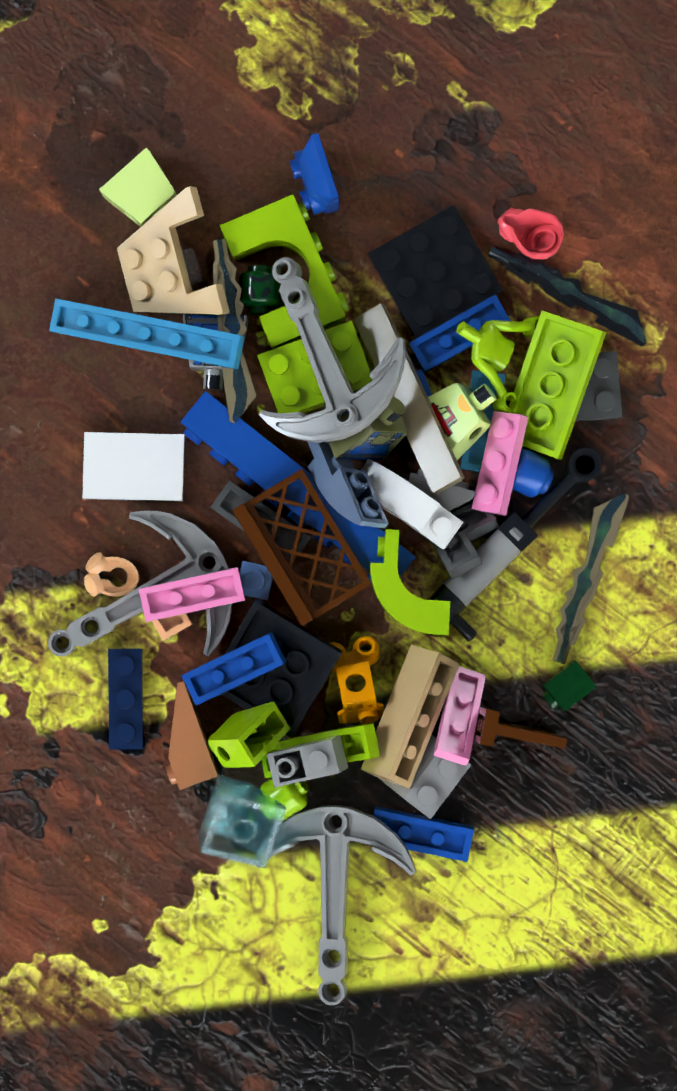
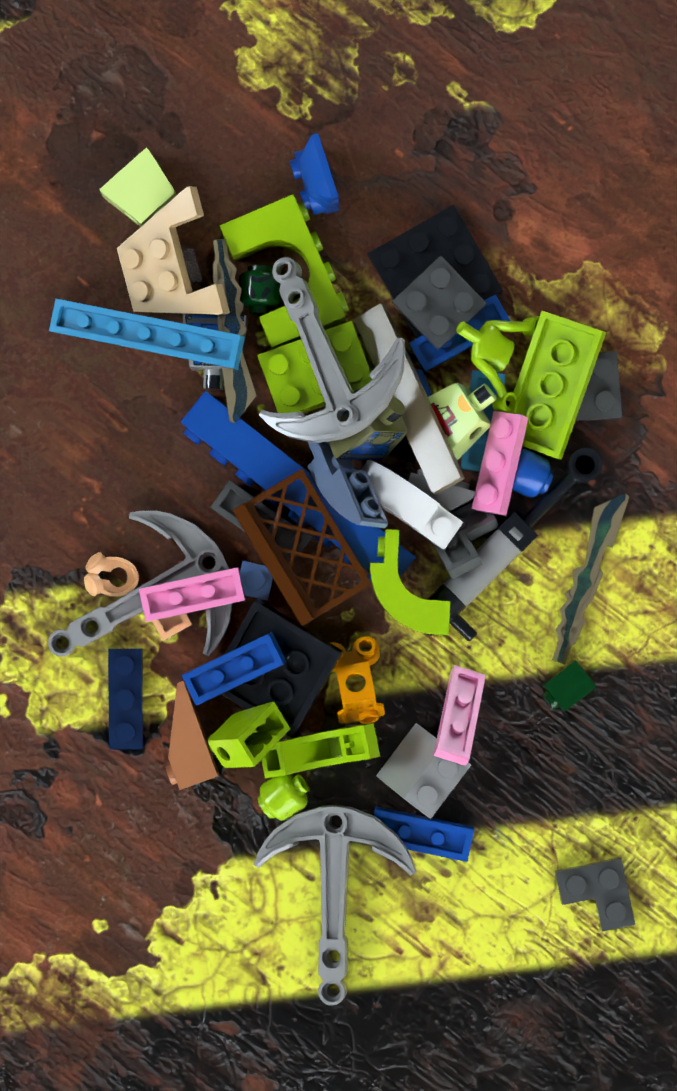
white tile [82,432,185,501] -> none
clear light blue slope [198,775,286,868] -> none
light grey slope [266,735,348,788] -> none
tan brick [361,645,460,789] -> none
reddish brown fence [474,707,567,749] -> none
black sword [488,245,646,346] -> none
coral hair [497,207,564,260] -> none
none -> dark grey plate [392,256,487,351]
none -> dark grey plate [555,857,635,932]

